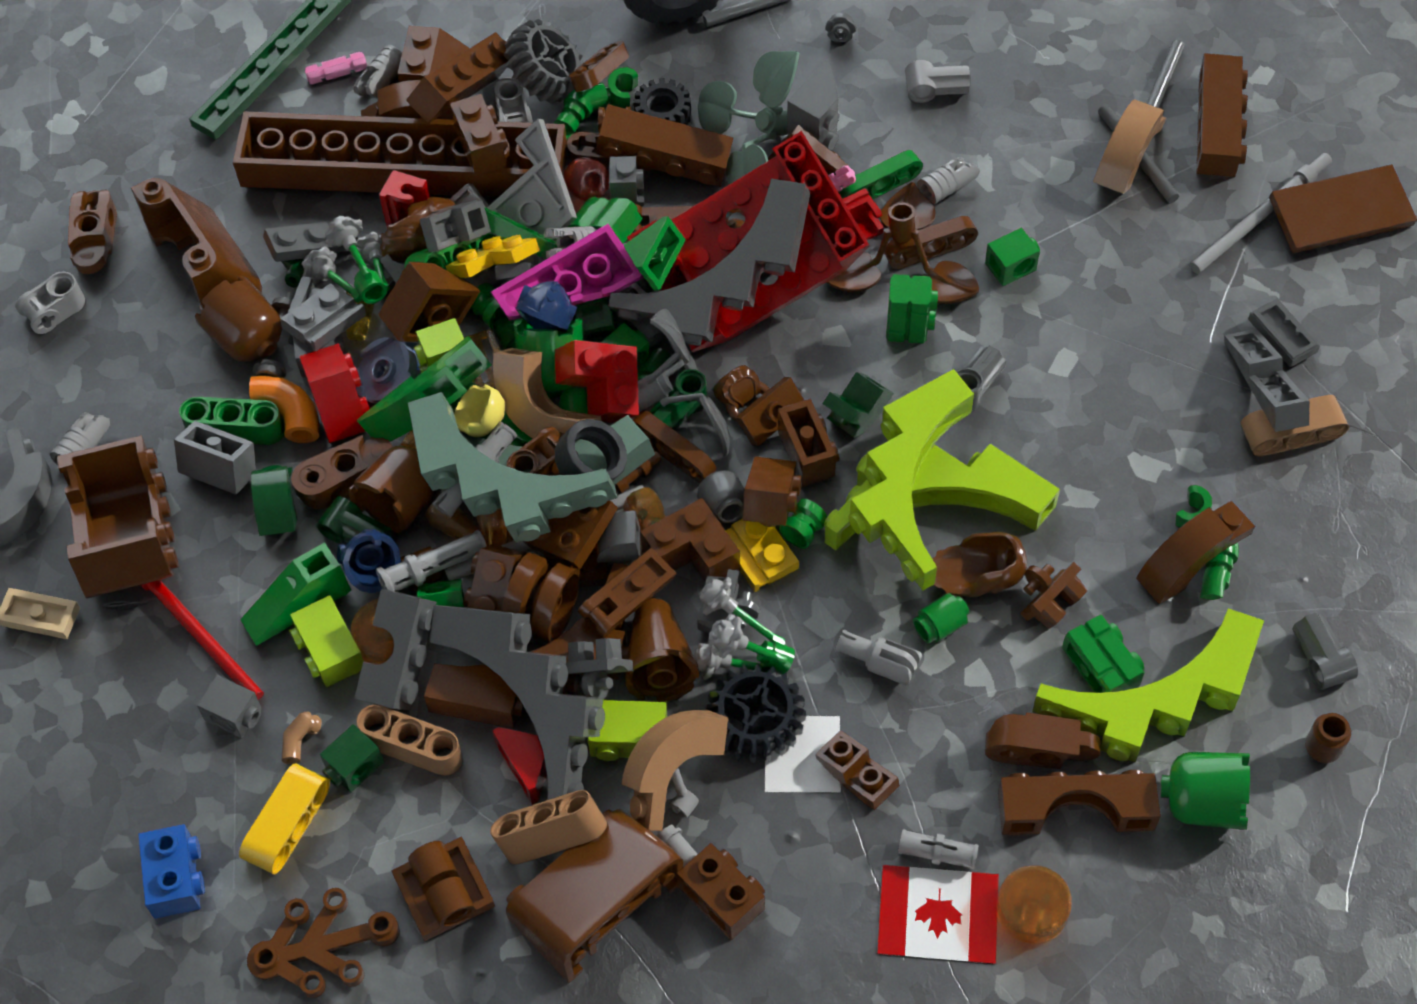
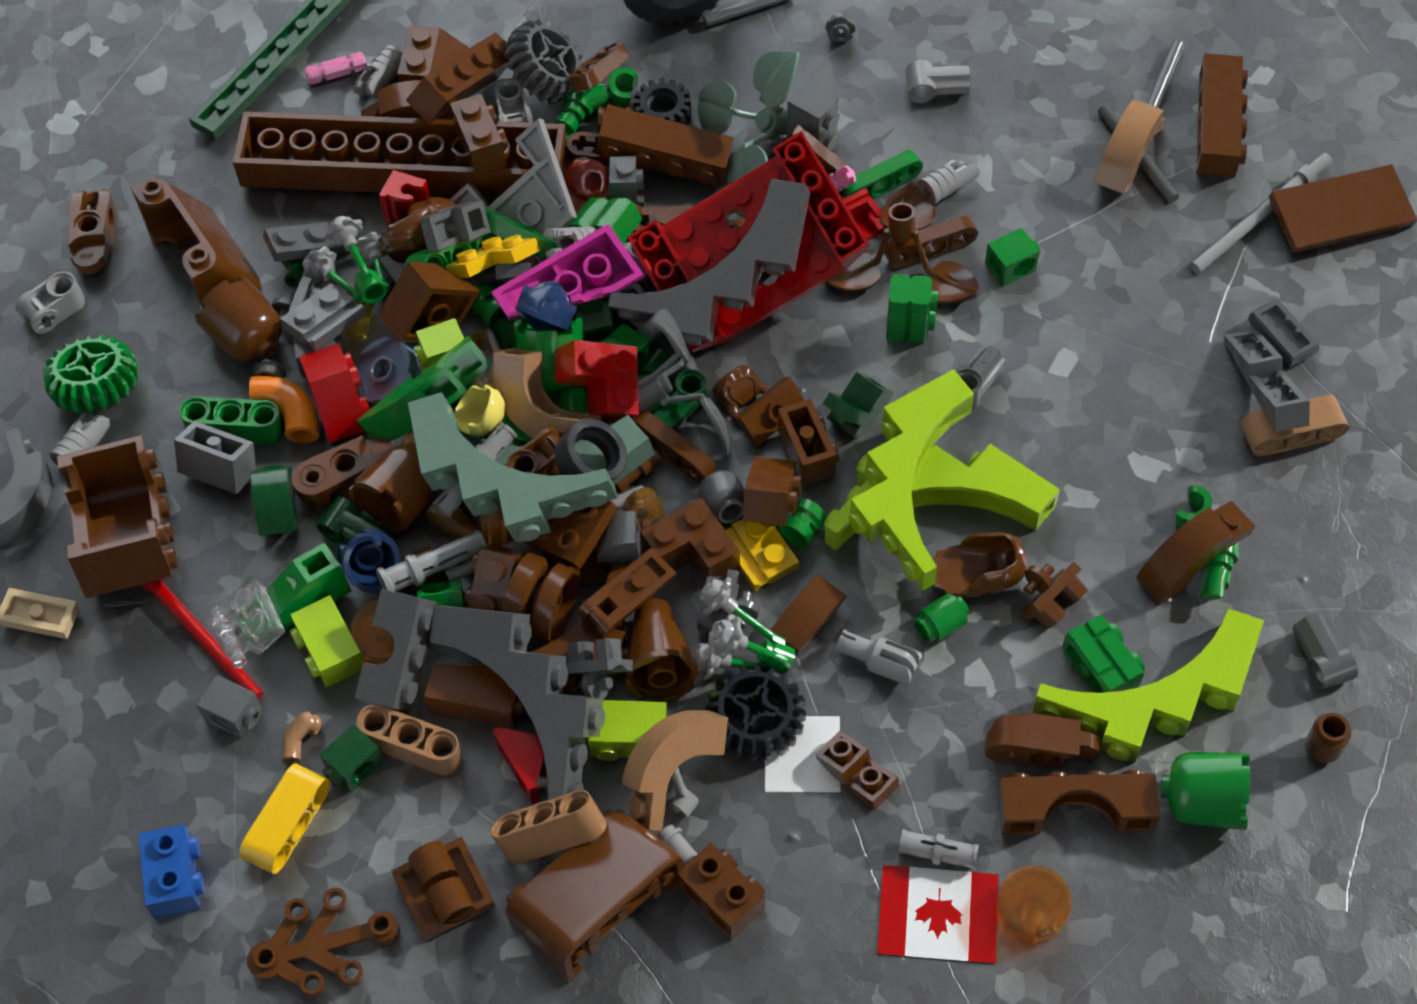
green slope [624,216,686,291] -> none
none -> green gear [42,335,138,414]
none -> clear plate [210,575,285,669]
none -> reddish brown slope [770,574,847,653]

